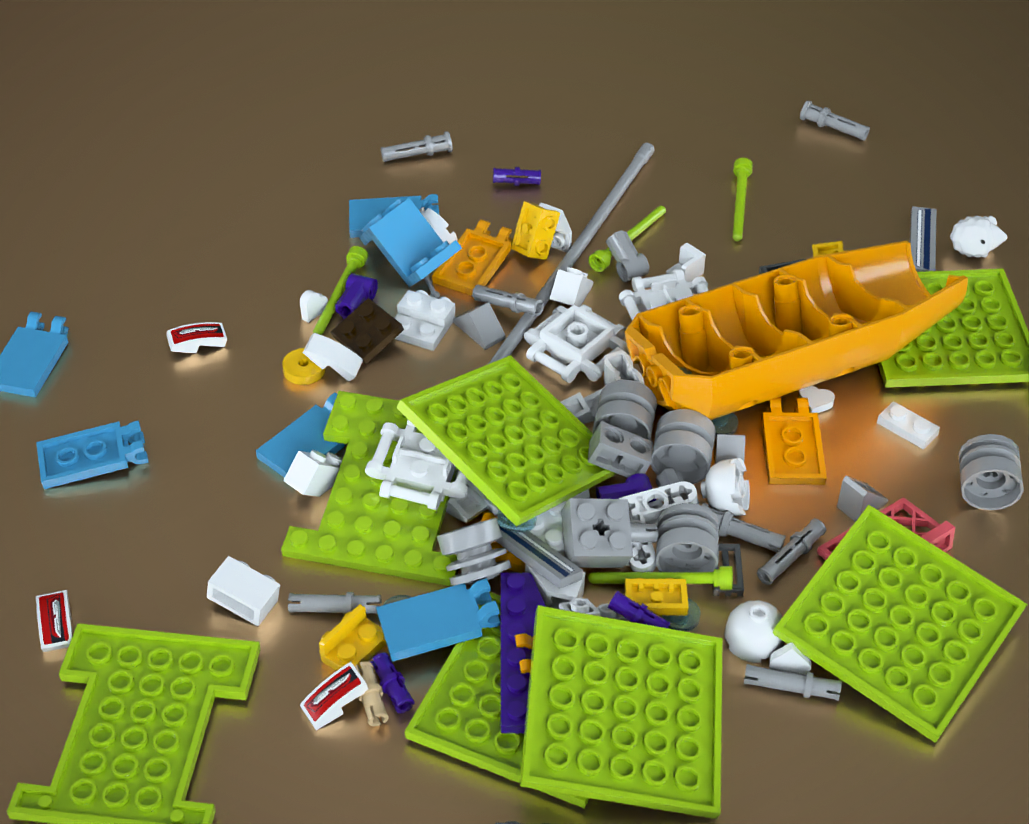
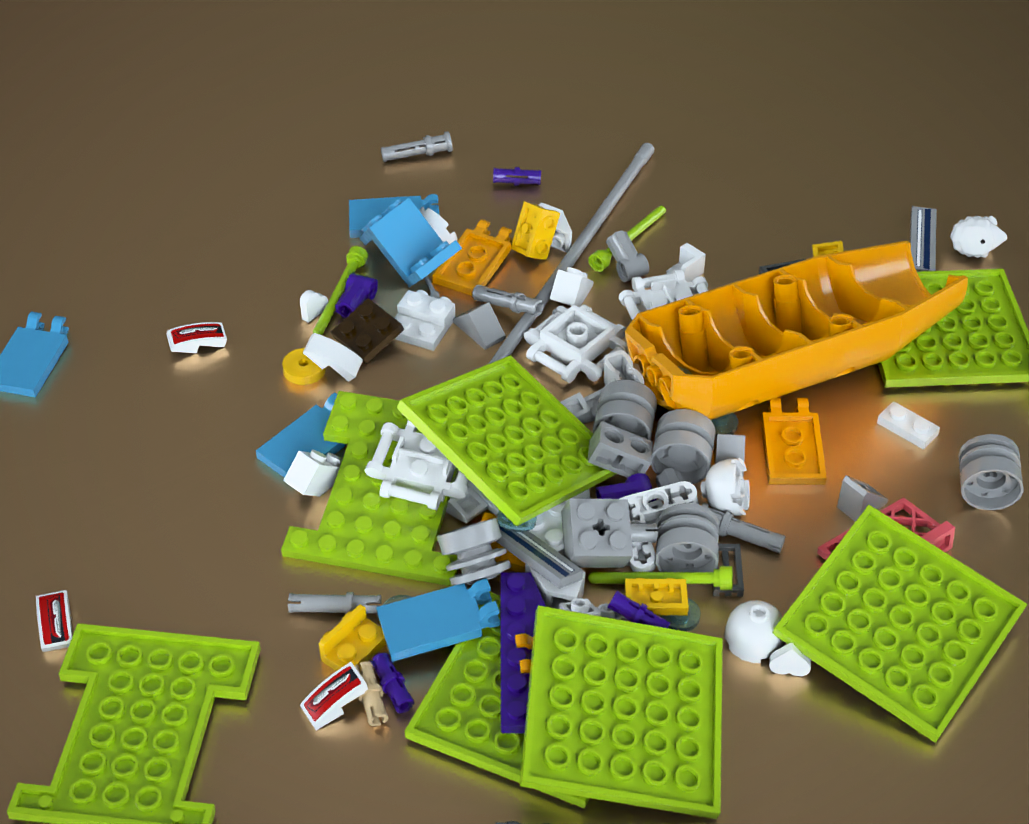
dark azure tile [36,420,149,489] -> none
white brick [207,556,280,626] -> none
lime piece [733,158,753,242] -> none
light grey pin [744,664,842,701] -> none
light grey pin [757,519,826,585] -> none
white tile [799,386,835,413] -> none
light grey pin [800,100,870,141] -> none

